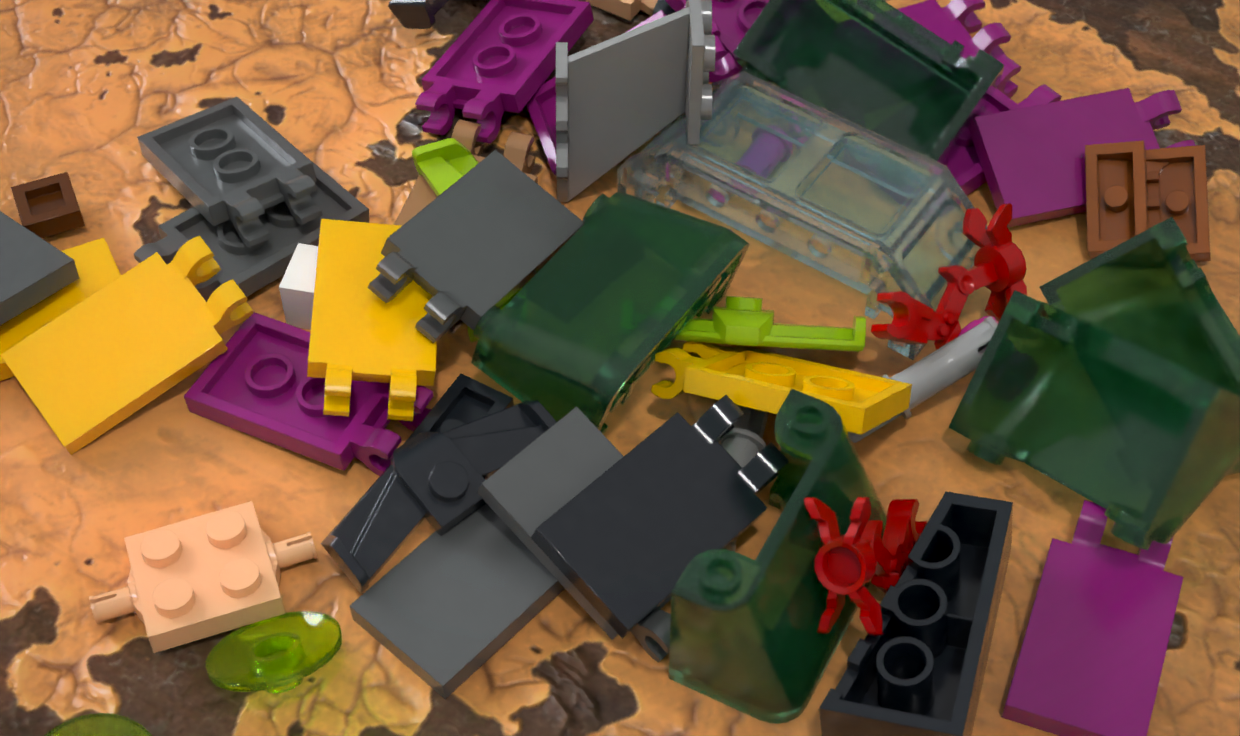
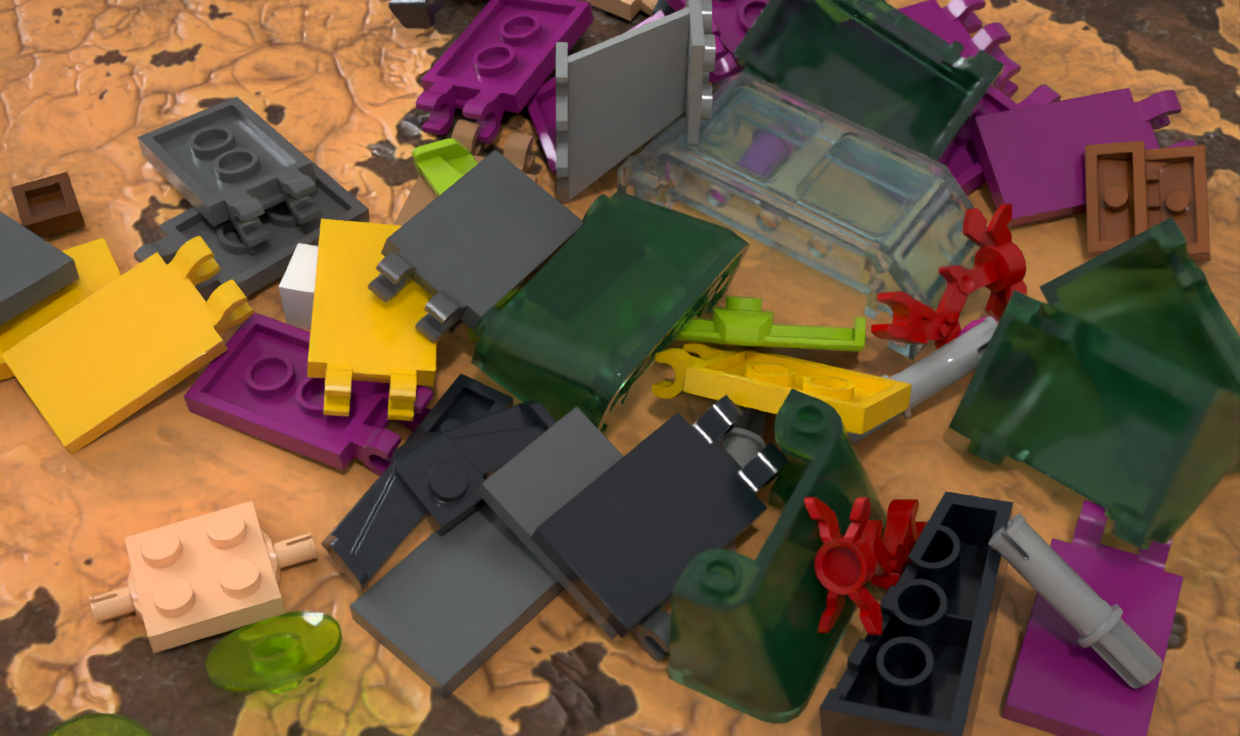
none -> light grey axle [988,514,1163,689]

